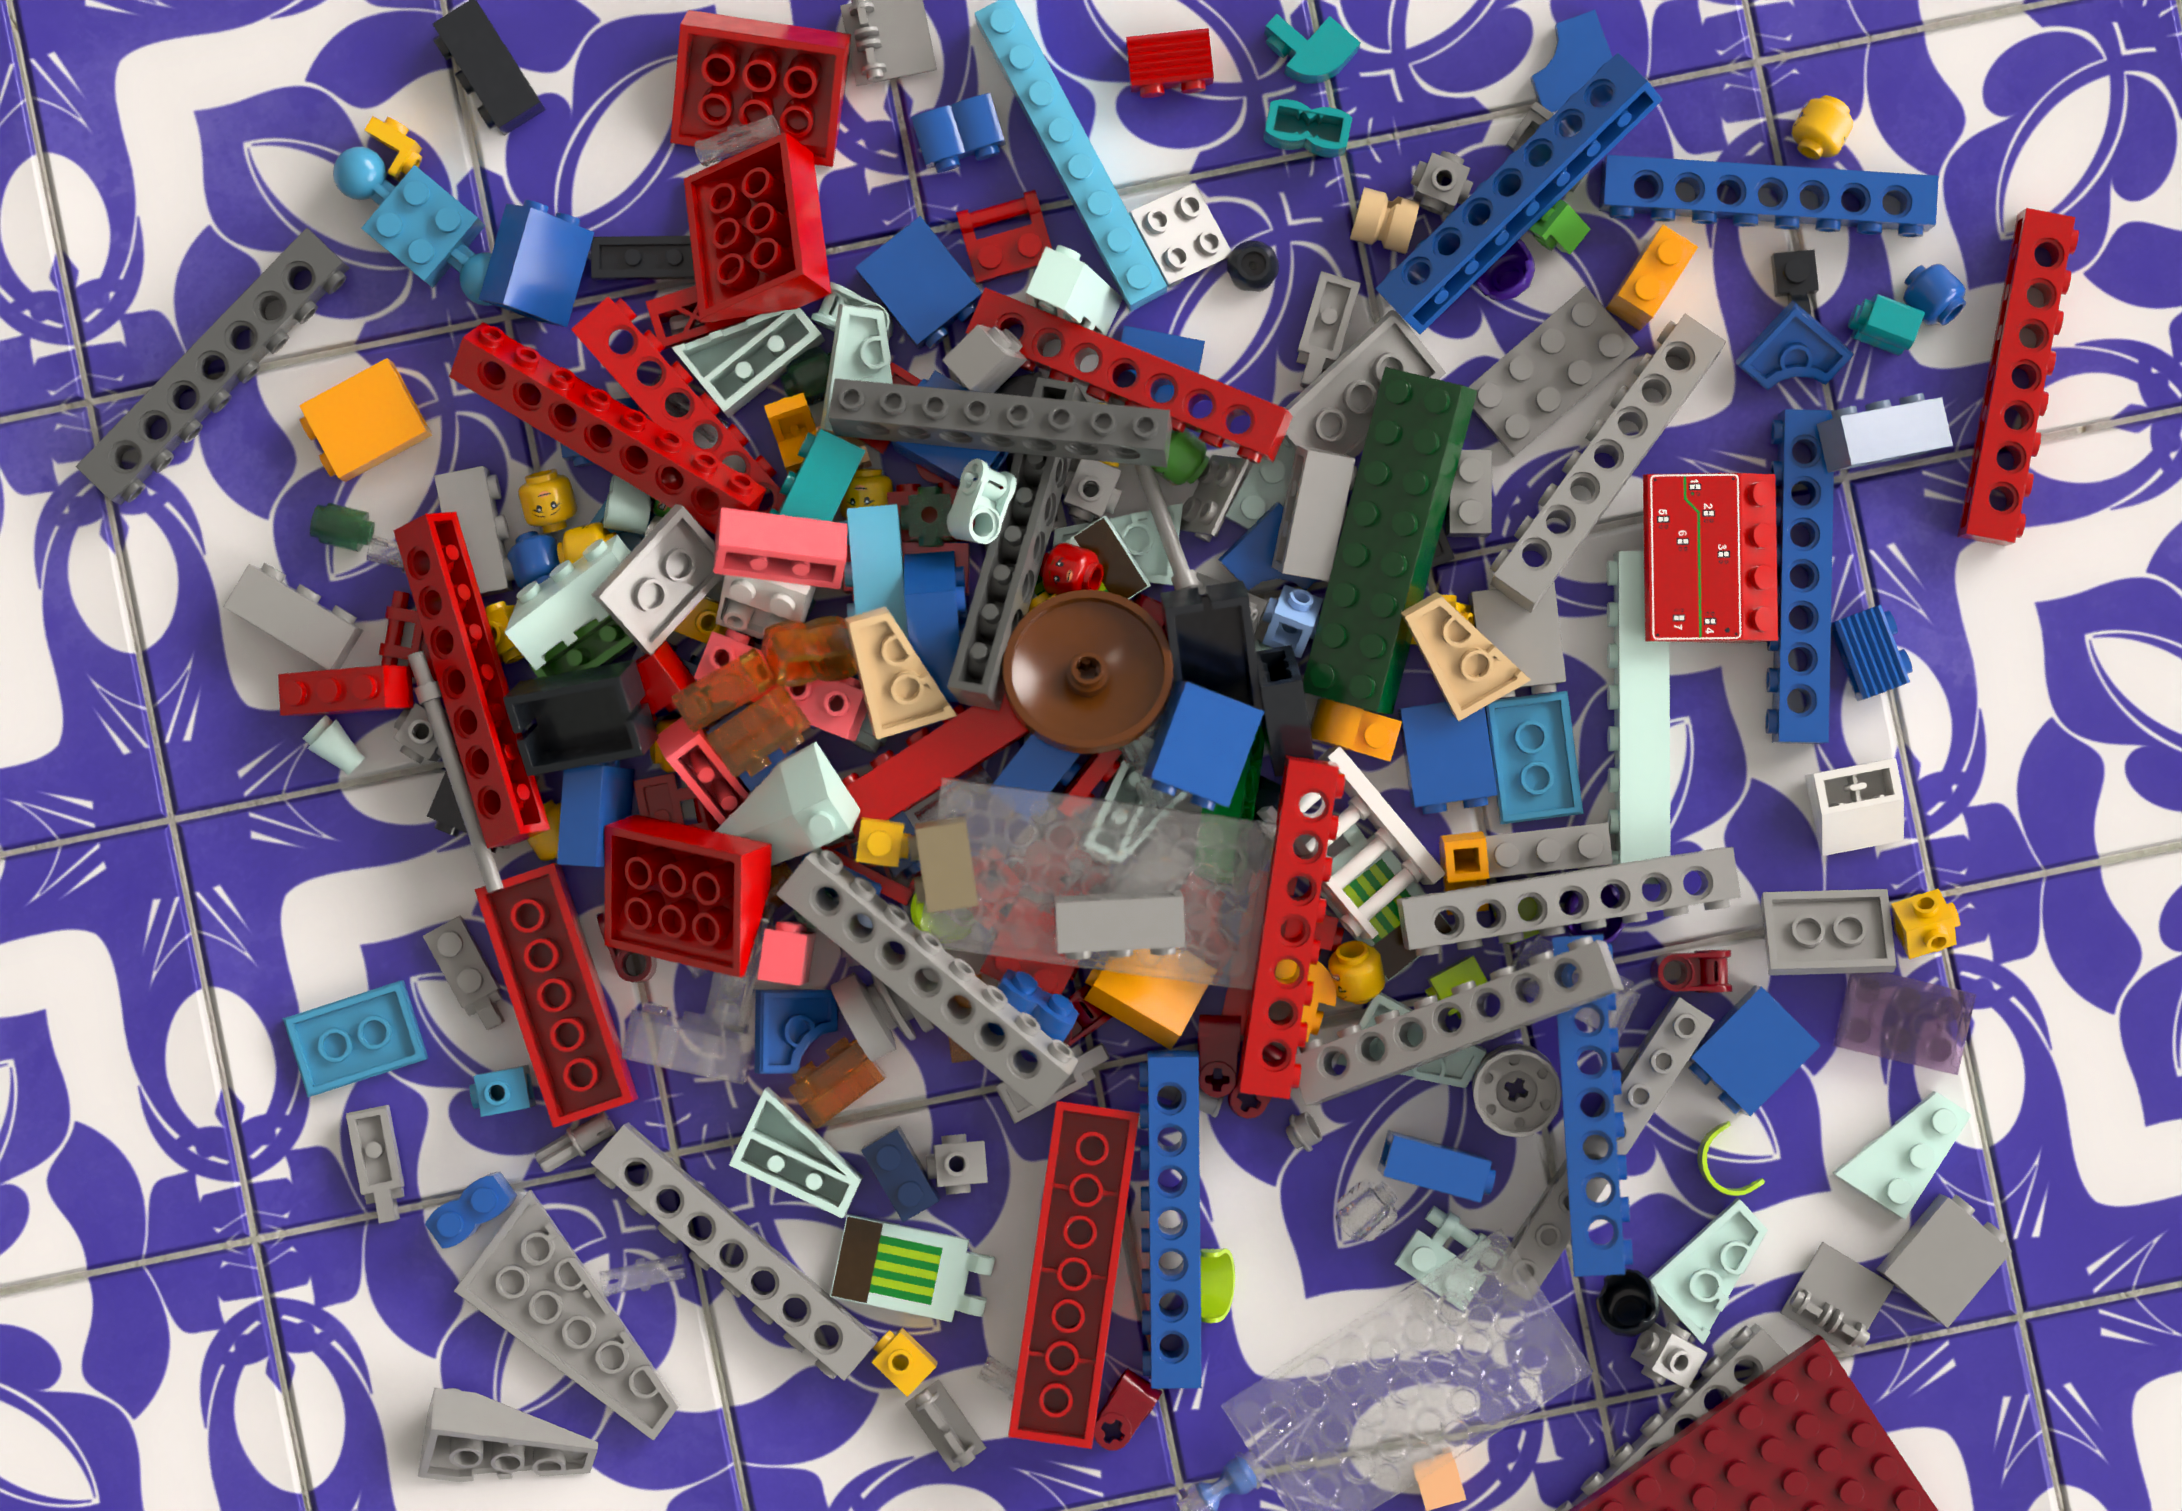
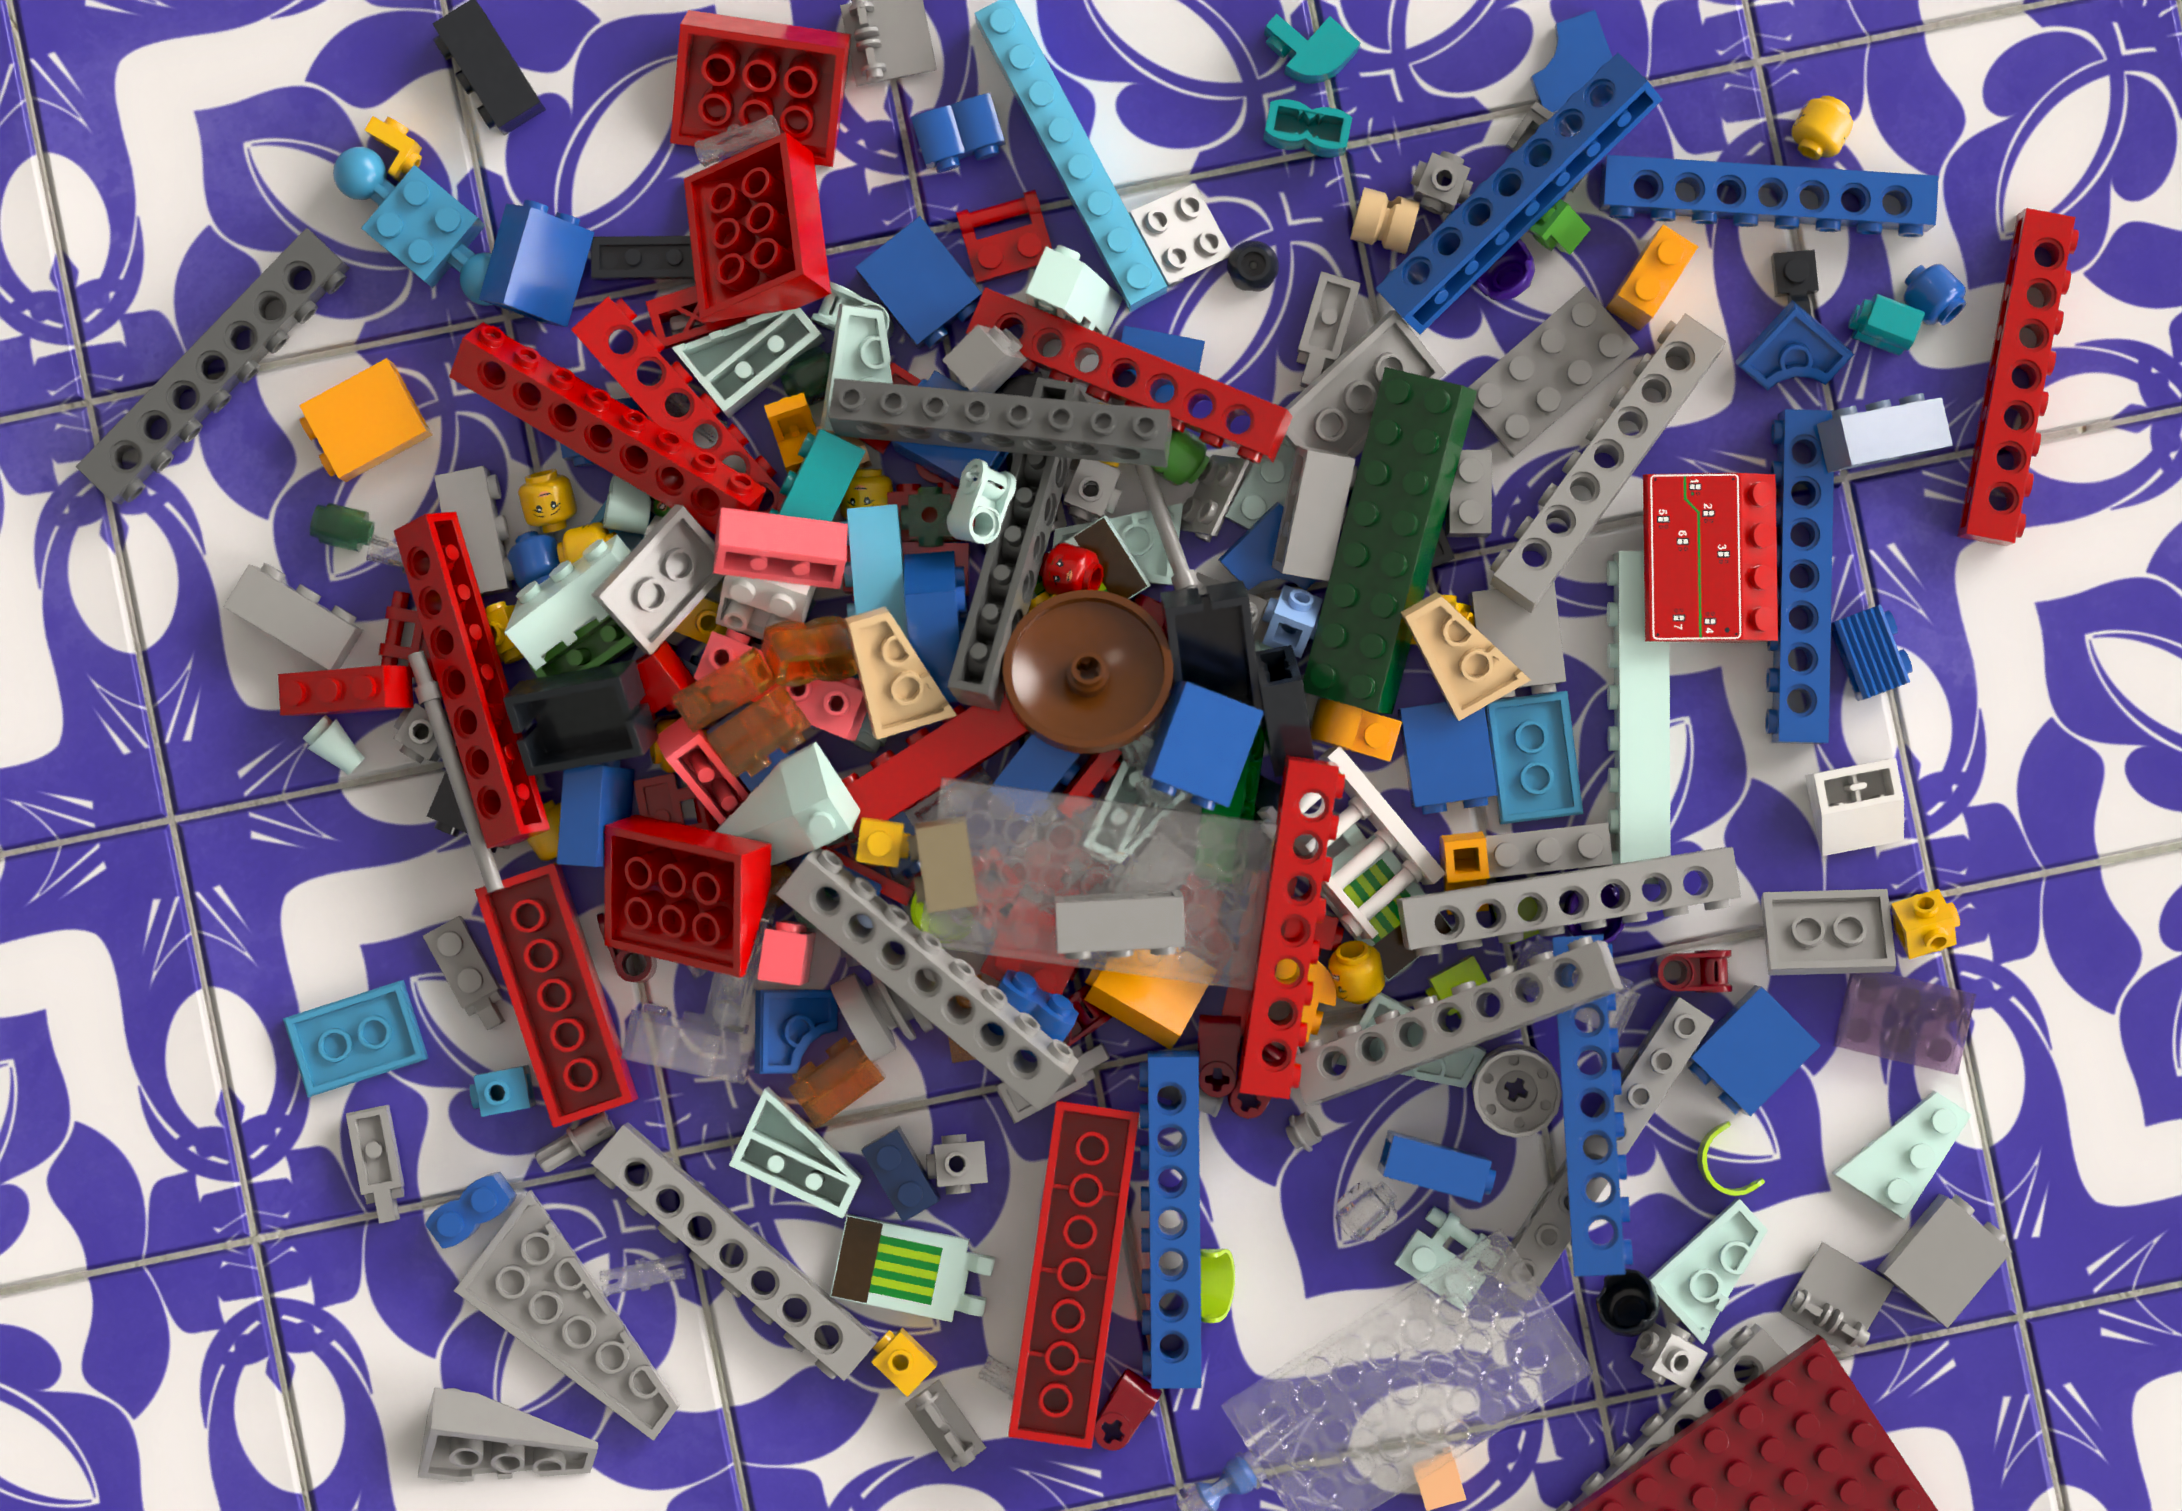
red brick [1126,28,1214,98] -> none

